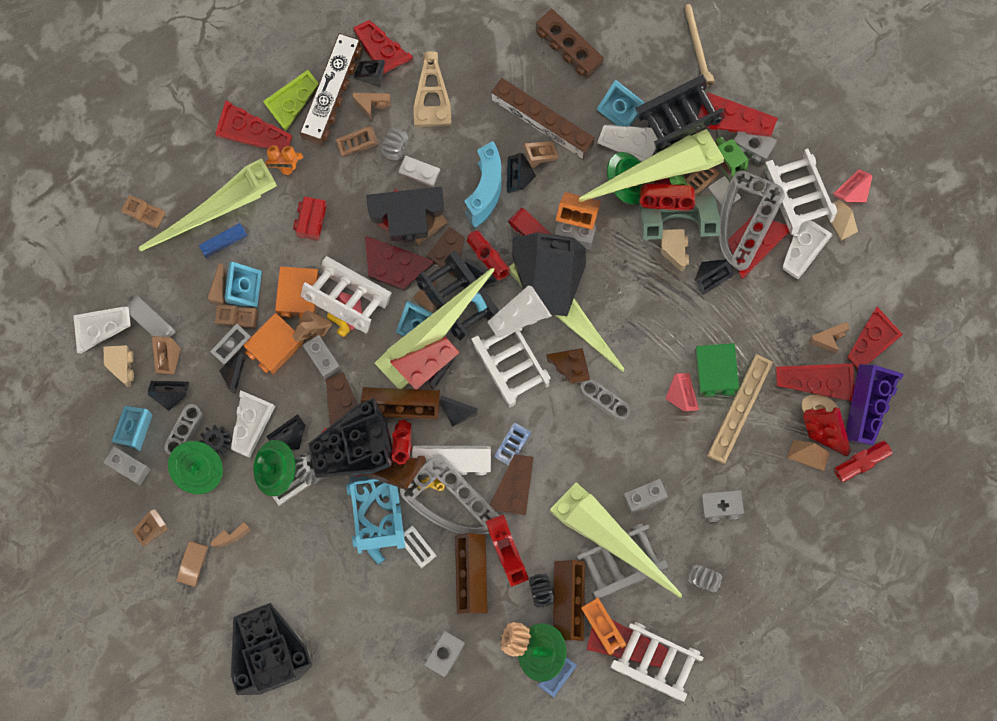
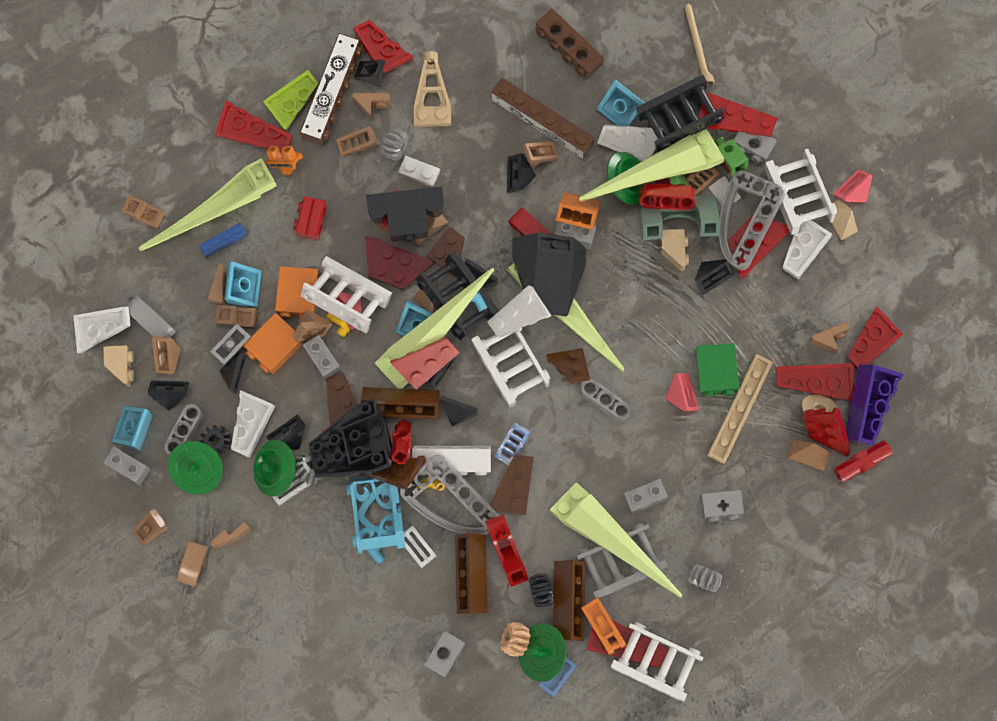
black wedge [231,603,312,695] -> none
medium azure fence [465,141,502,229] -> none
red piece [466,230,511,280] -> none

